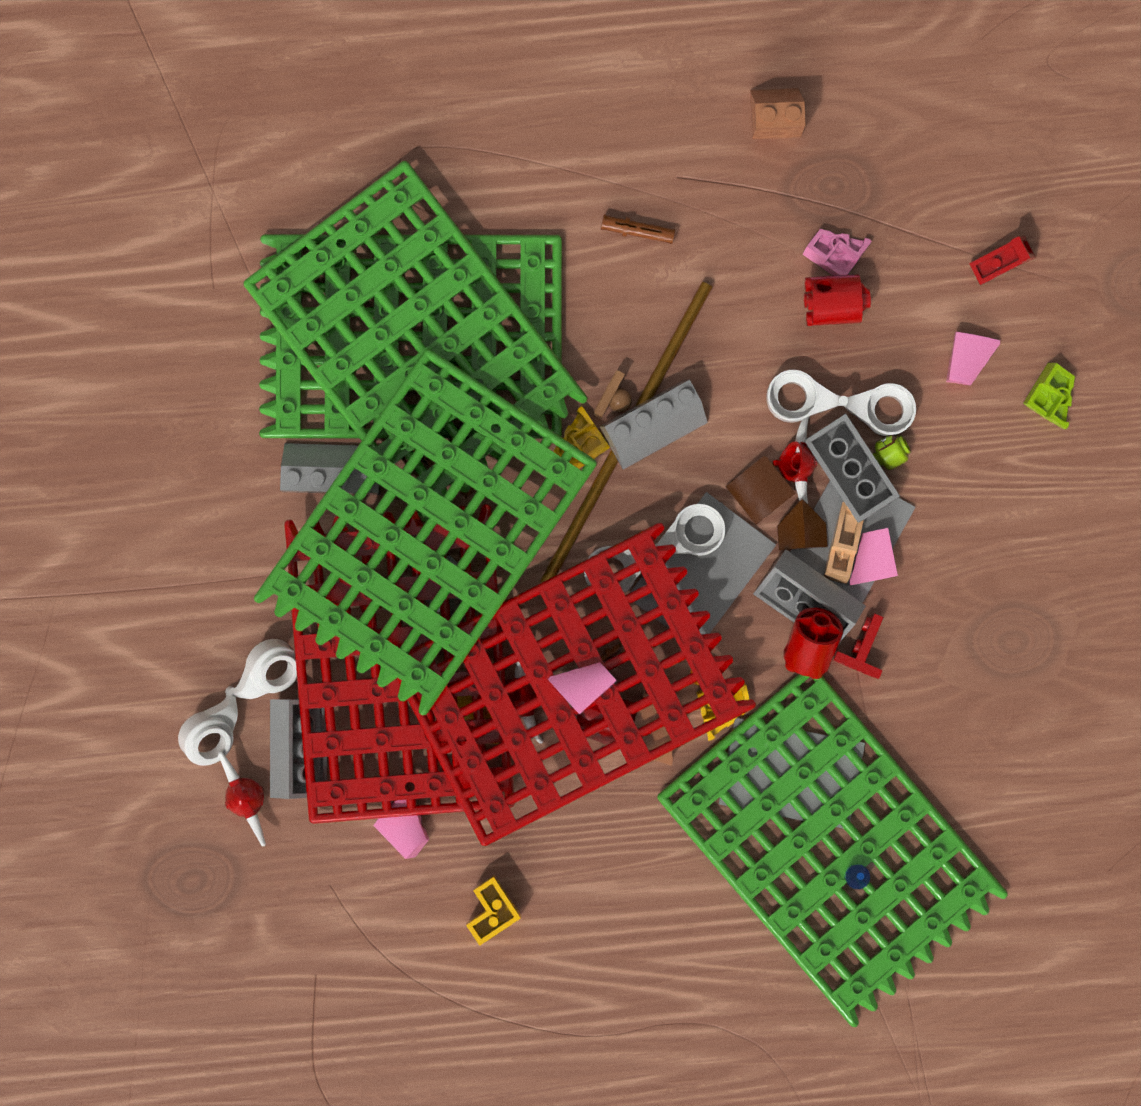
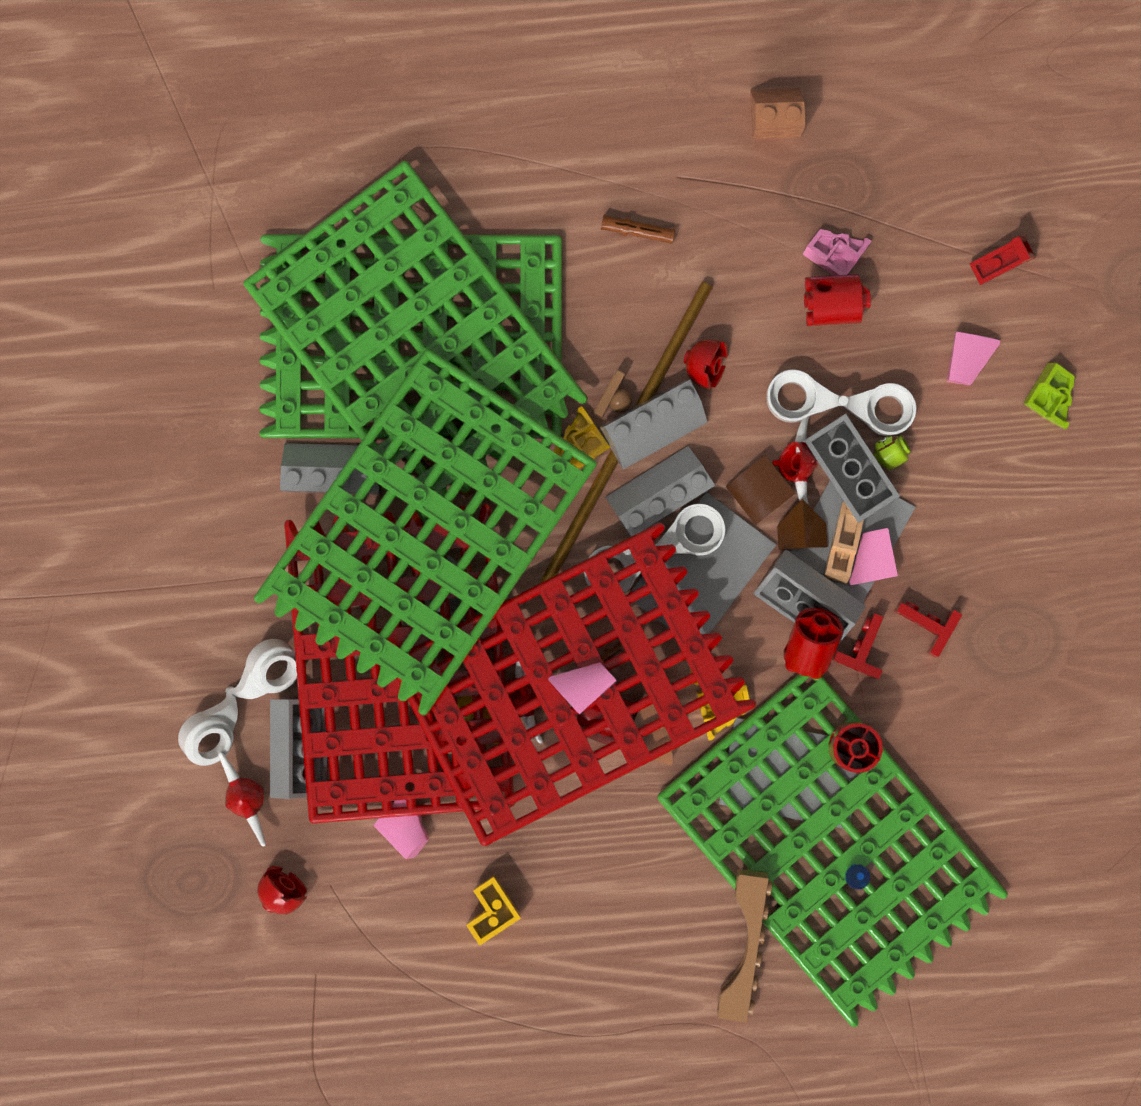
none -> red cylinder [257,866,307,915]
none -> light grey slope [605,446,715,537]
none -> red cylinder [684,339,728,389]
none -> medium nougat arch [717,869,772,1023]
none -> red cylinder [828,722,883,773]
none -> red bracket [894,601,963,657]

